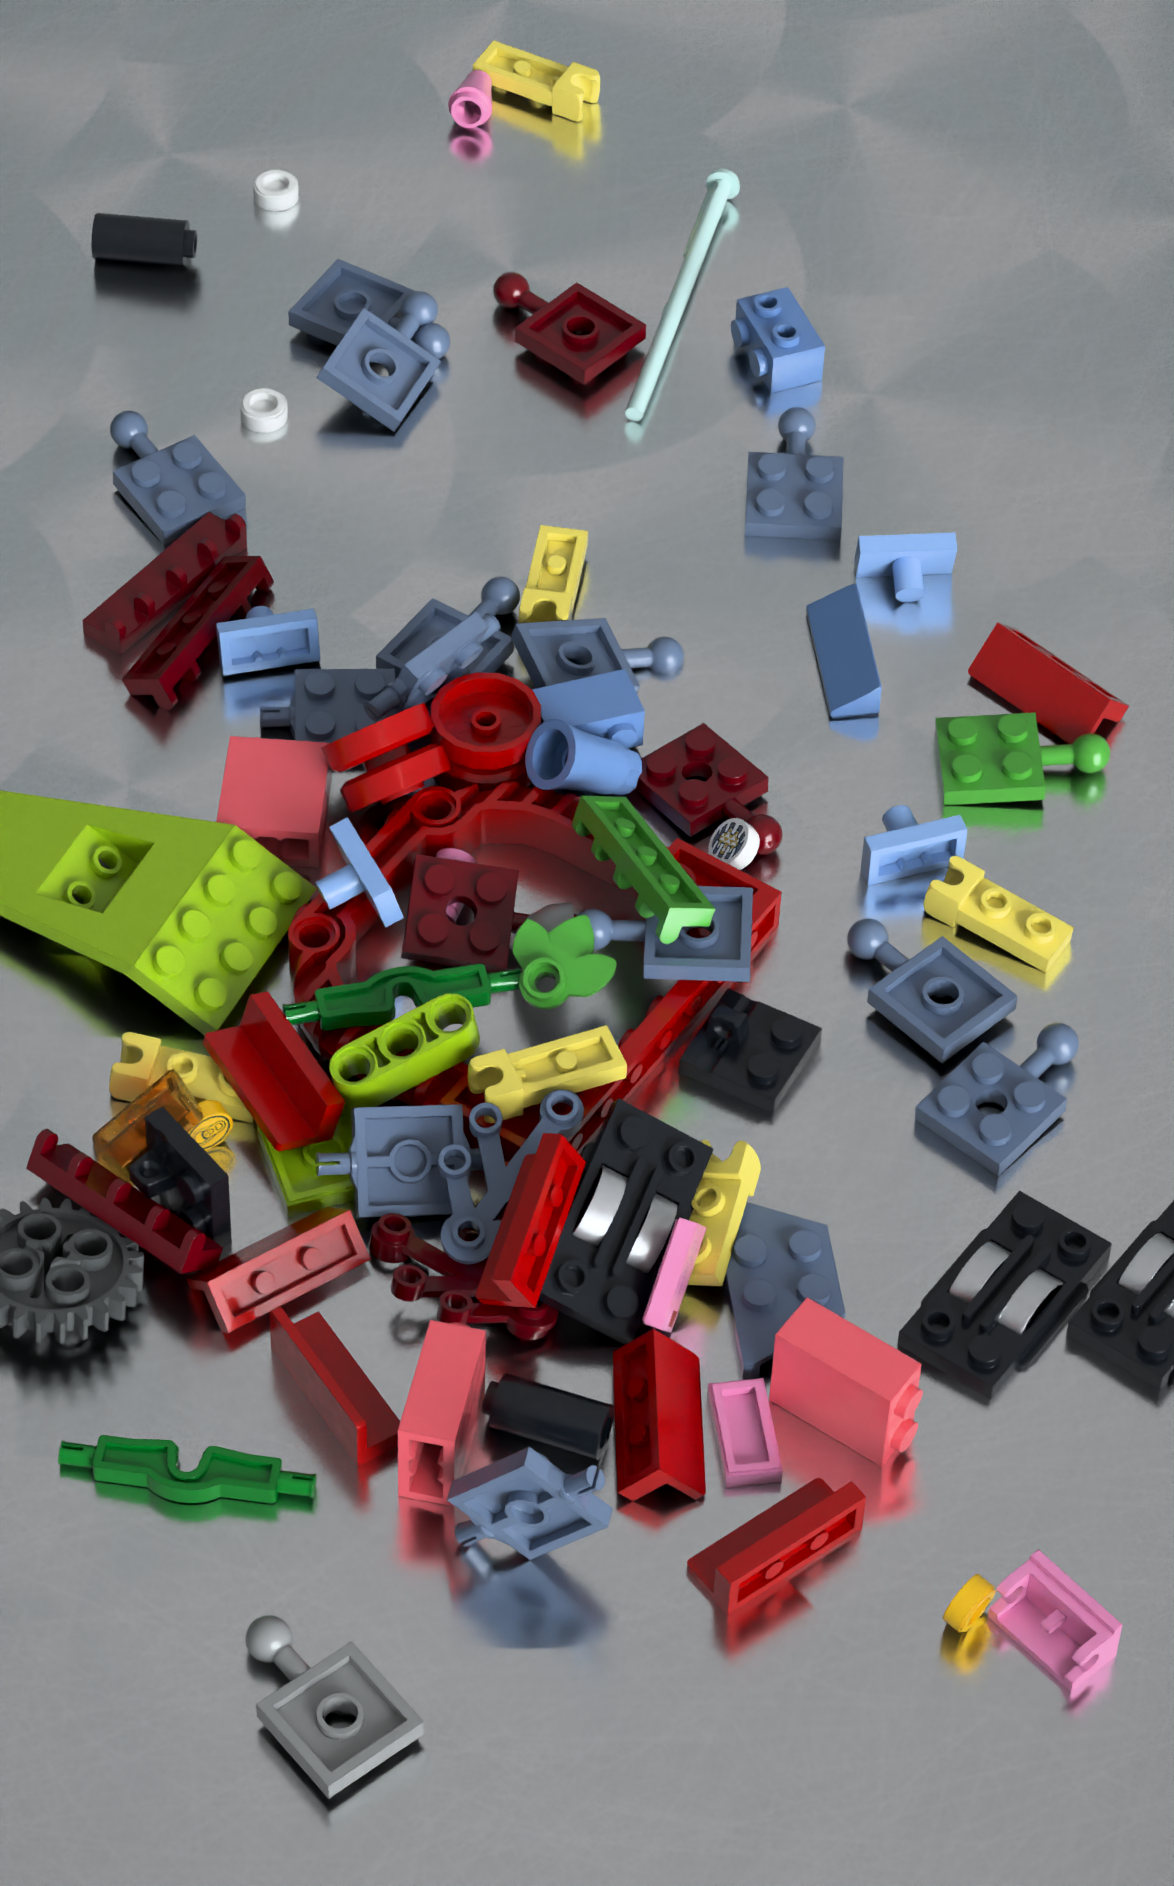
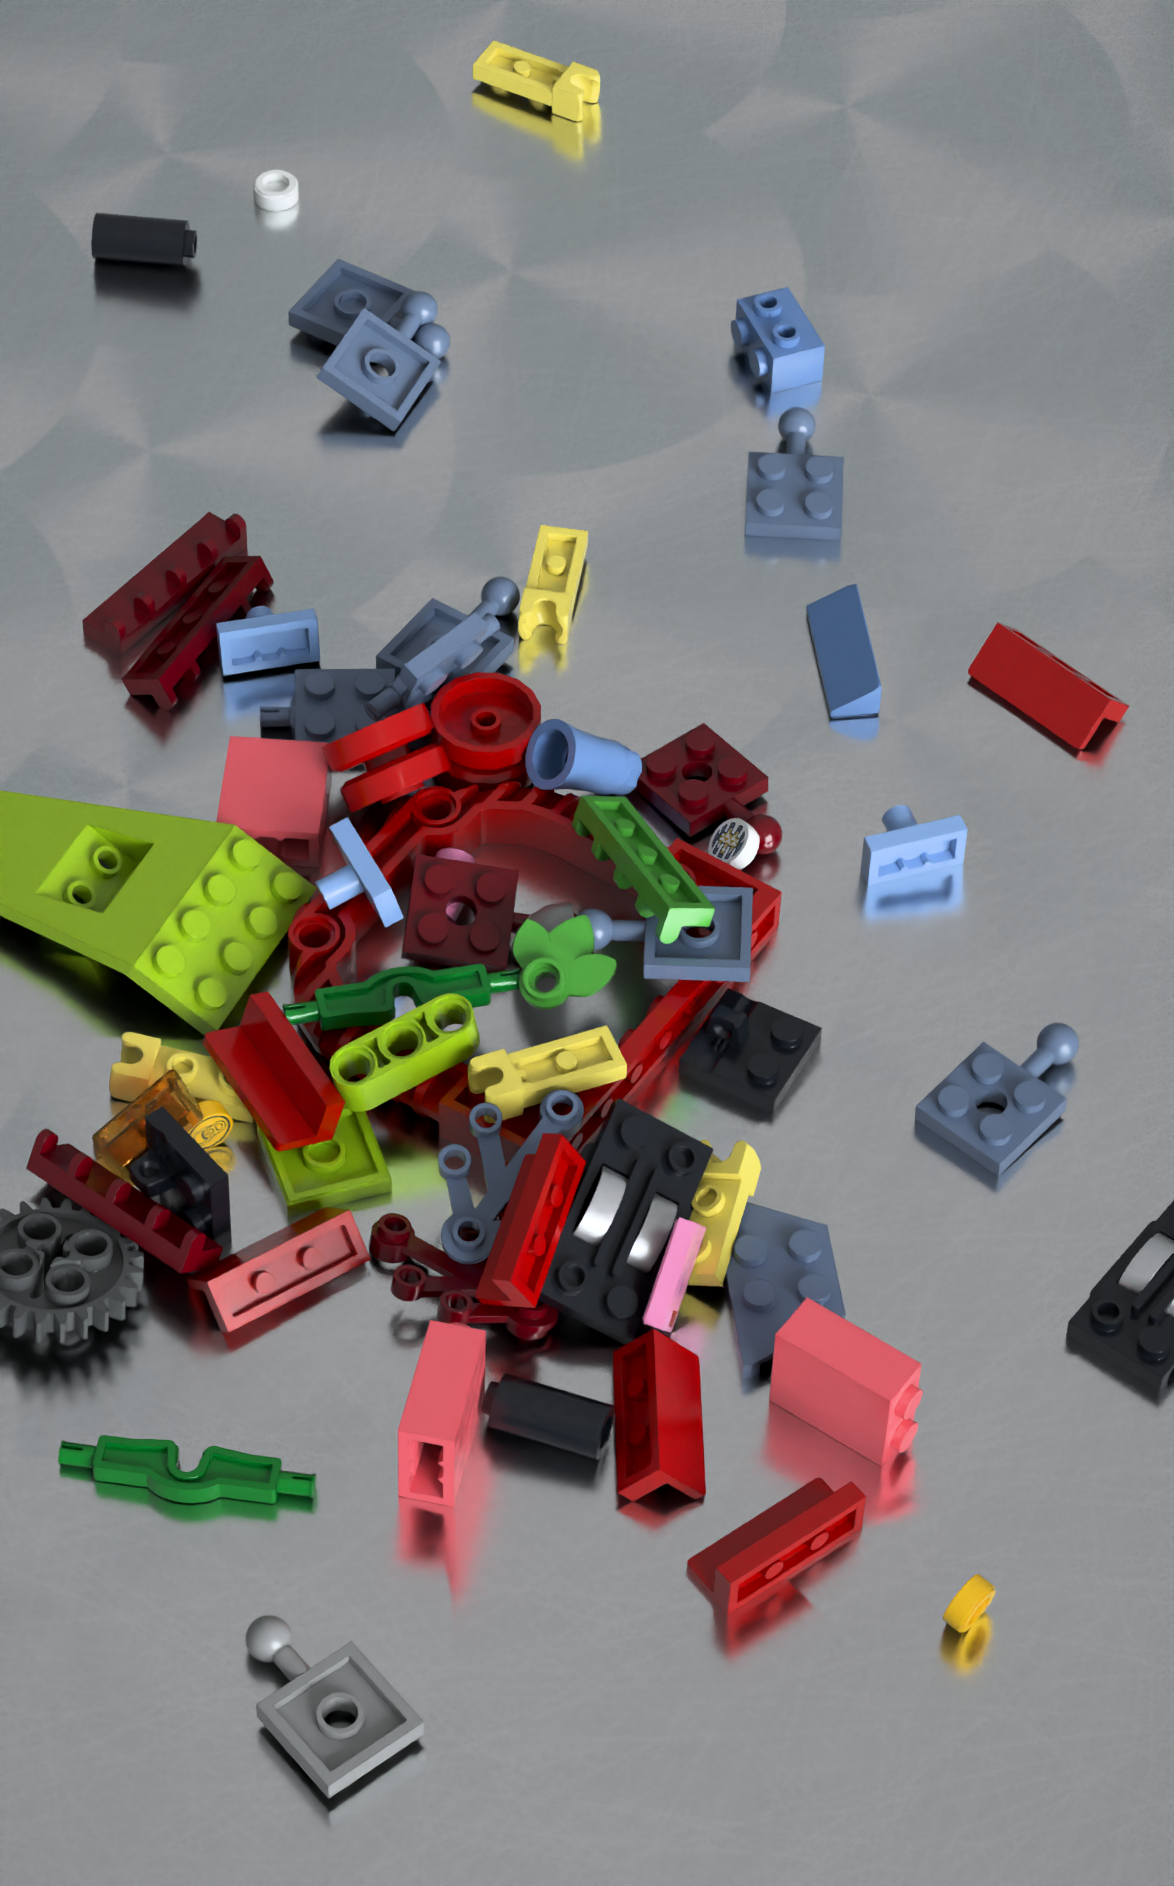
sand blue plate [110,411,246,545] -> none
white tile [240,388,288,433] -> none
red panel [269,1306,400,1467] -> none
sand blue plate [315,1104,483,1219] -> none
sand blue plate [447,1447,613,1560] -> none
bright pink cone [448,70,492,128] -> none
dark red plate [493,272,646,385] -> none
sand blue plate [511,618,684,693] -> none
medium blue brick [532,669,645,748] -> none
light aqua bar [625,168,740,422] -> none
bright pink tile [707,1378,783,1488] -> none
sand blue plate [847,918,1018,1063] -> none
light blue tile [854,532,957,602] -> none
black piece [897,1190,1112,1400] -> none
light yellow plate [923,856,1074,973] -> none
bright green plate [935,713,1110,805] -> none
bright pink hinge [988,1549,1123,1692] -> none

